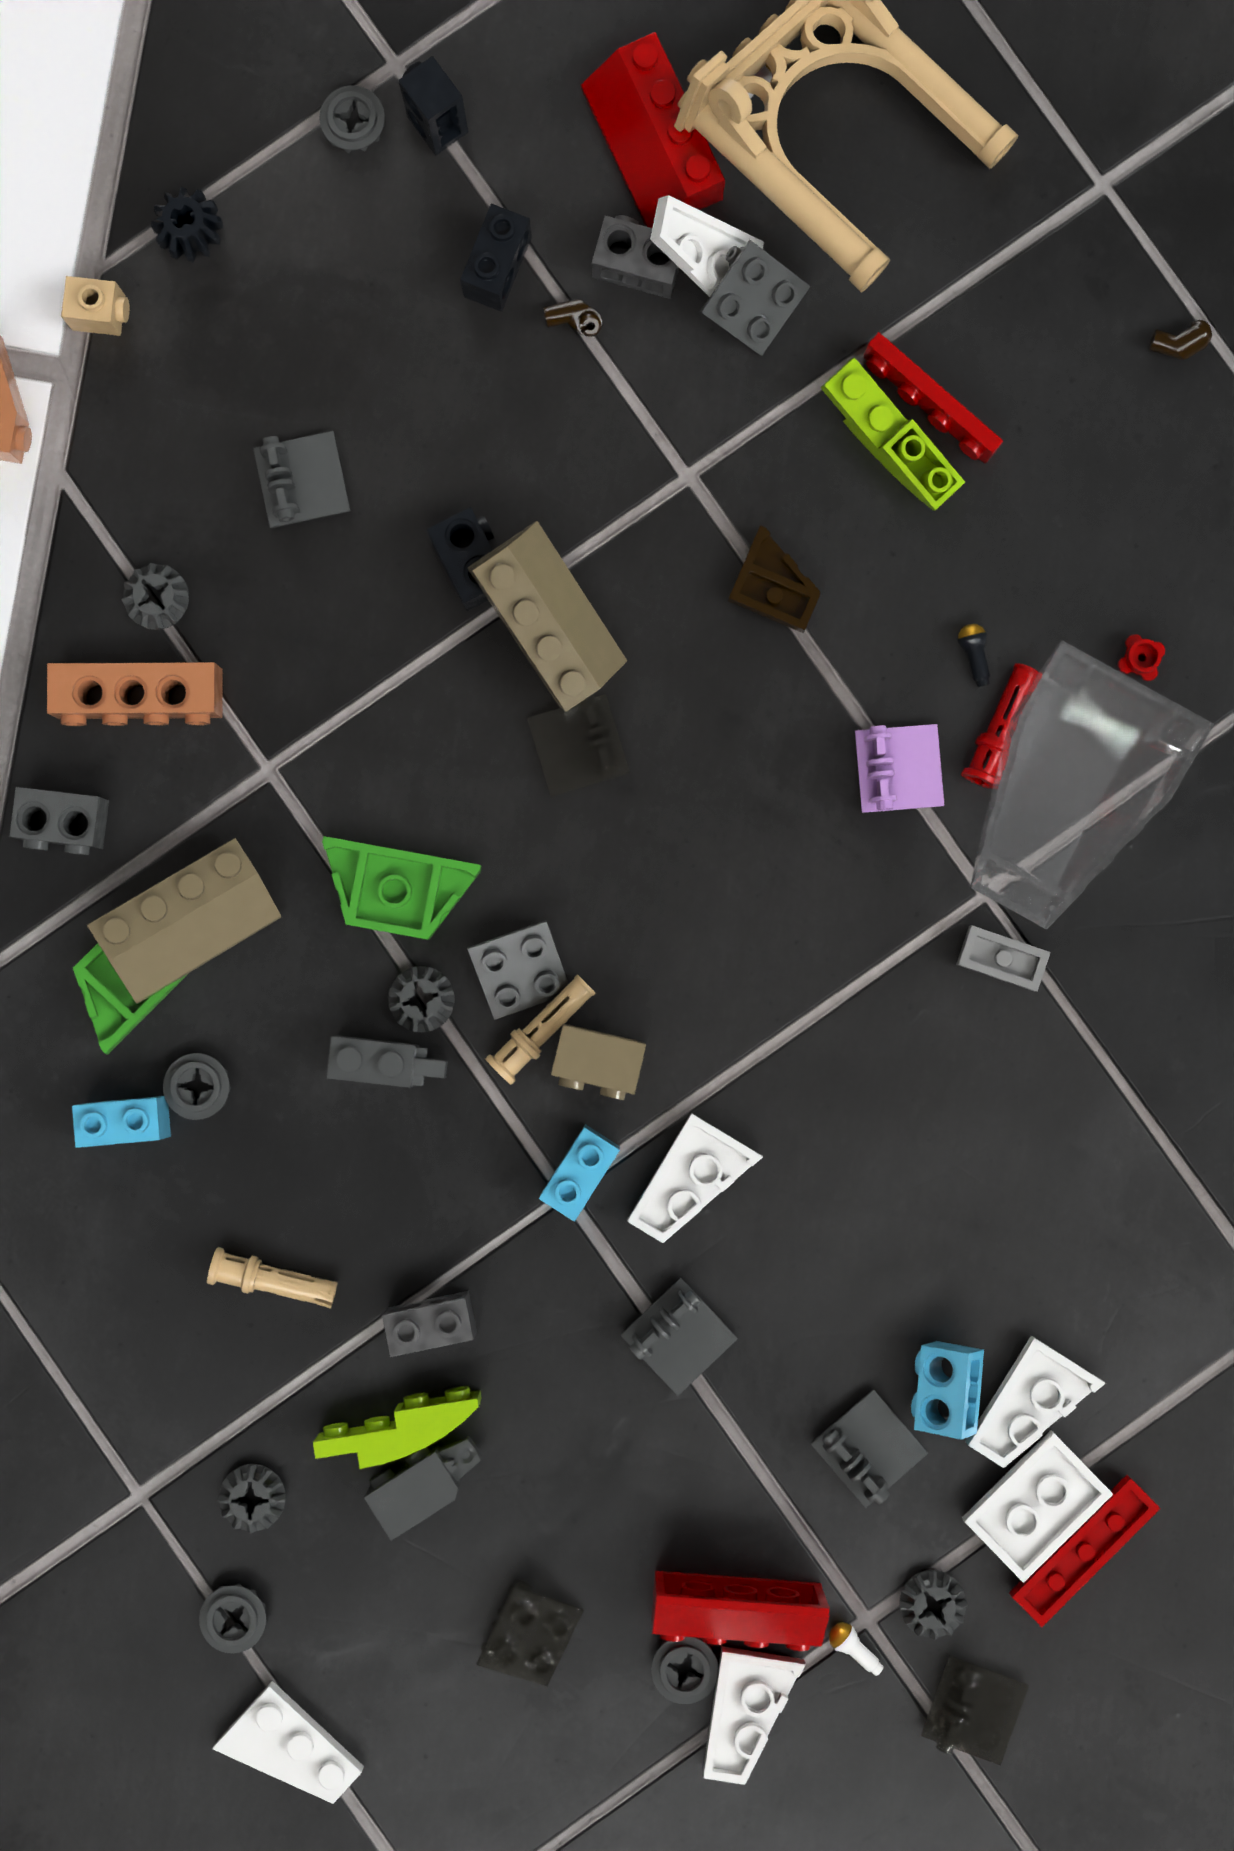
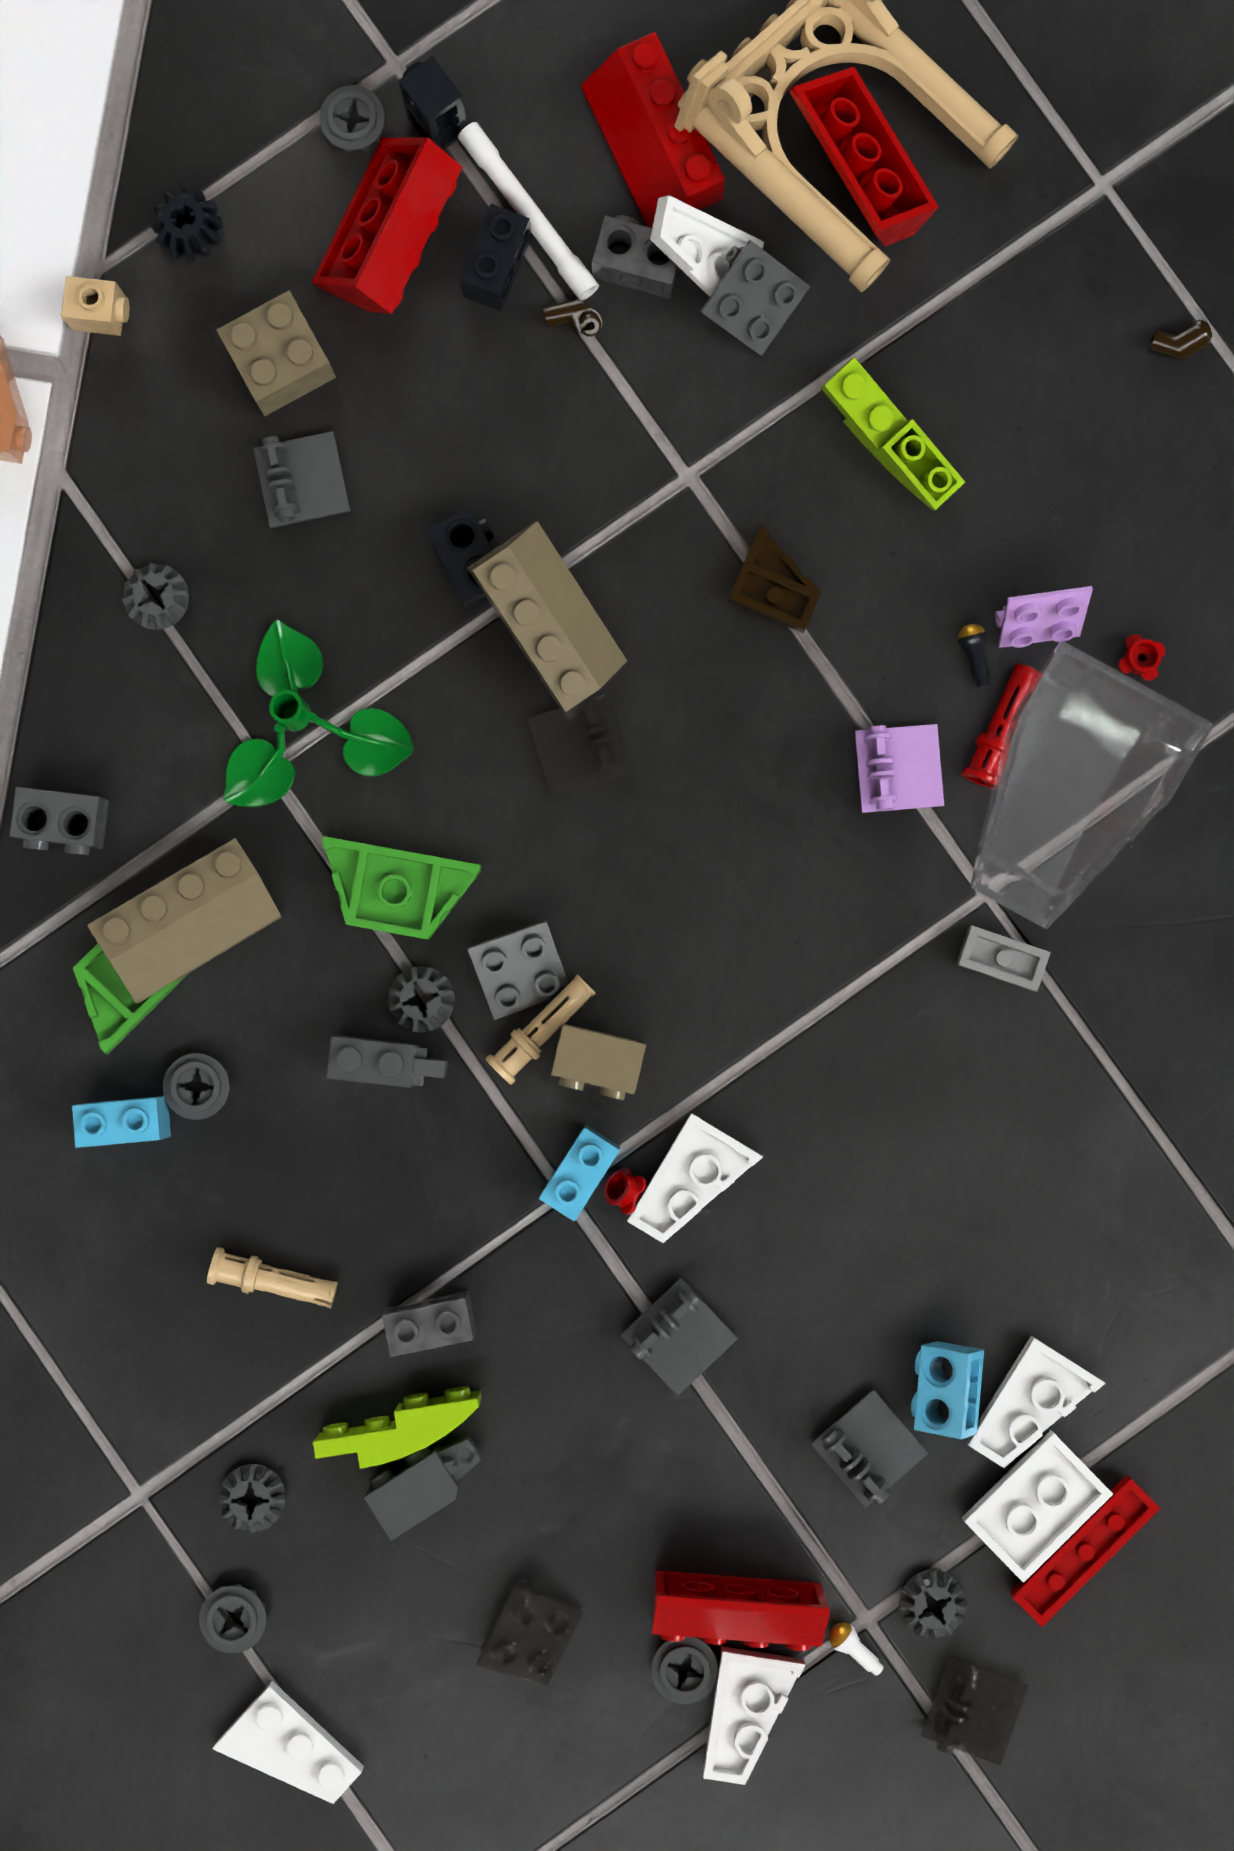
nougat brick [47,662,223,726] -> none
red plate [863,332,1003,464] -> none
none -> dark tan brick [216,290,336,416]
none -> green plant [223,620,414,808]
none -> red slope [311,137,463,314]
none -> white piece [458,122,599,301]
none -> red plate [604,1167,646,1215]
none -> red slope [790,67,939,247]
none -> lavender hinge [995,586,1093,648]

